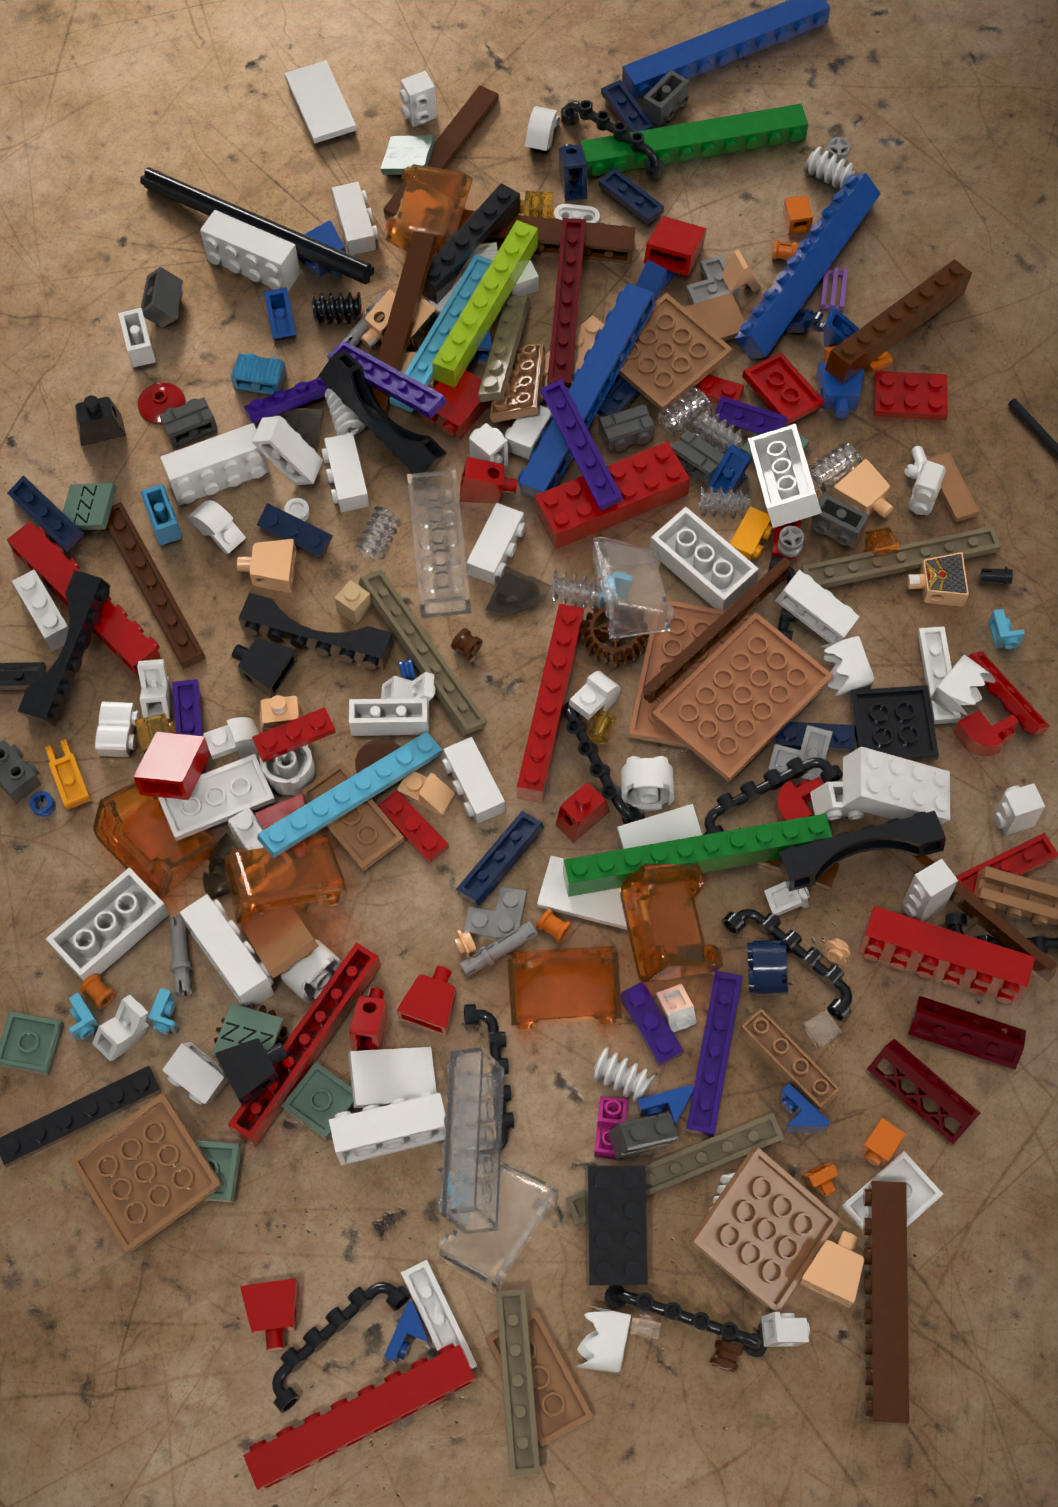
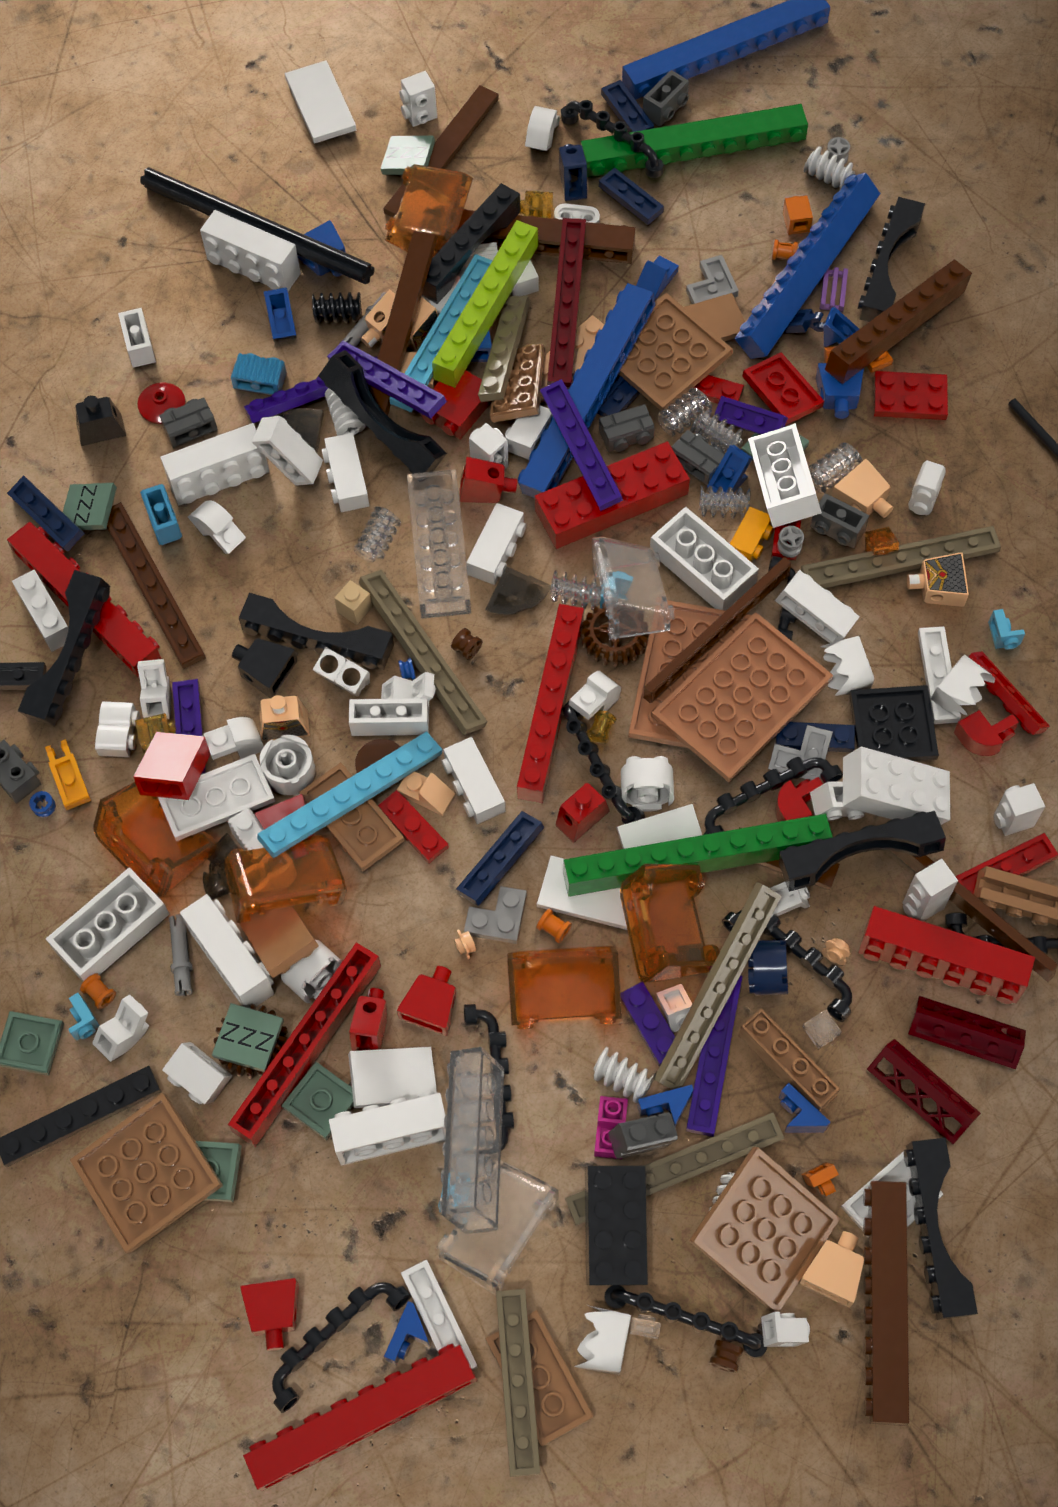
dark grey brick [141,267,183,328] -> none
medium azure bracket [148,988,179,1034] -> none
black torso [215,1039,288,1107] -> none
light nougat torso [237,539,296,593] -> none
red plate [252,707,336,763] -> none
dark blue plate [257,503,333,558] -> none
white tile [284,498,310,521] -> none
white brick [332,182,379,255] -> none
light grey pin [460,921,538,977] -> none
red brick [643,216,707,276] -> none
light nougat slope [722,249,761,293] -> none
orange brick [860,1118,906,1168] -> none
white arm [904,446,927,479] -> none
medium nougat tile [927,452,979,523] -> none
black pin [980,566,1013,587] -> none
none -> white piece [313,647,370,696]
none -> dark tan plate [654,882,782,1089]
none -> black arch [858,197,925,322]
none -> black arch [904,1137,978,1320]

